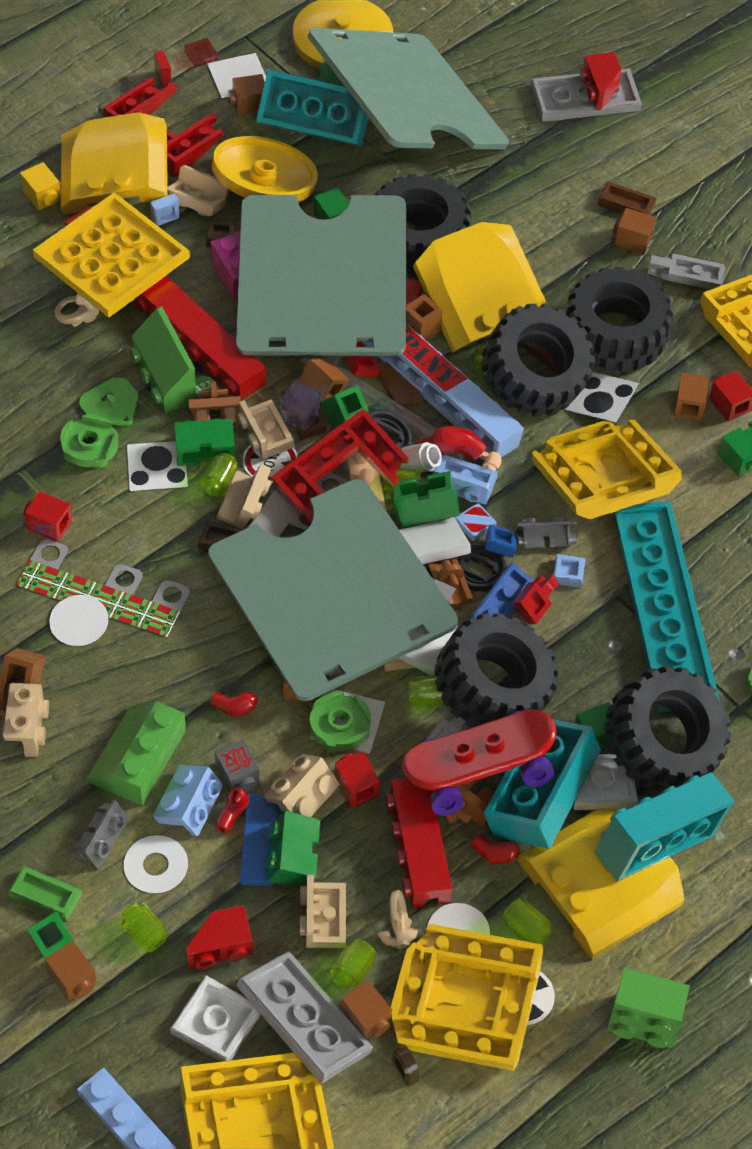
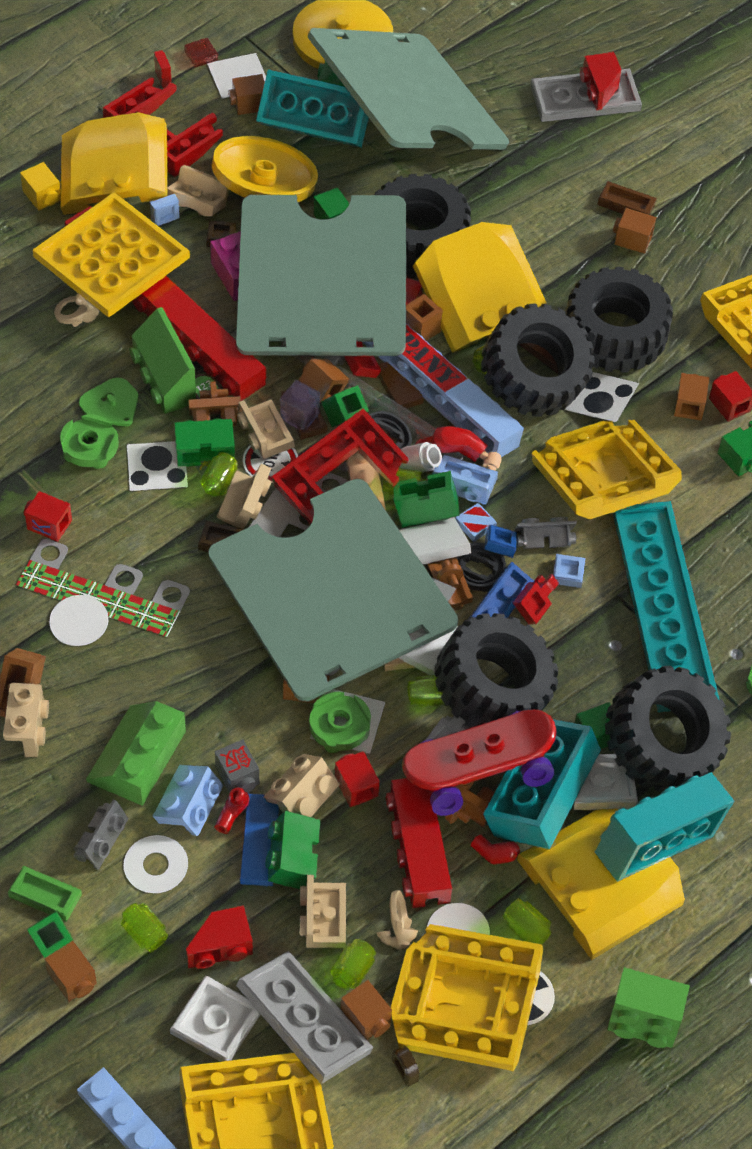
red arm [210,692,258,717] -> none
light grey hinge [647,254,725,290] -> none

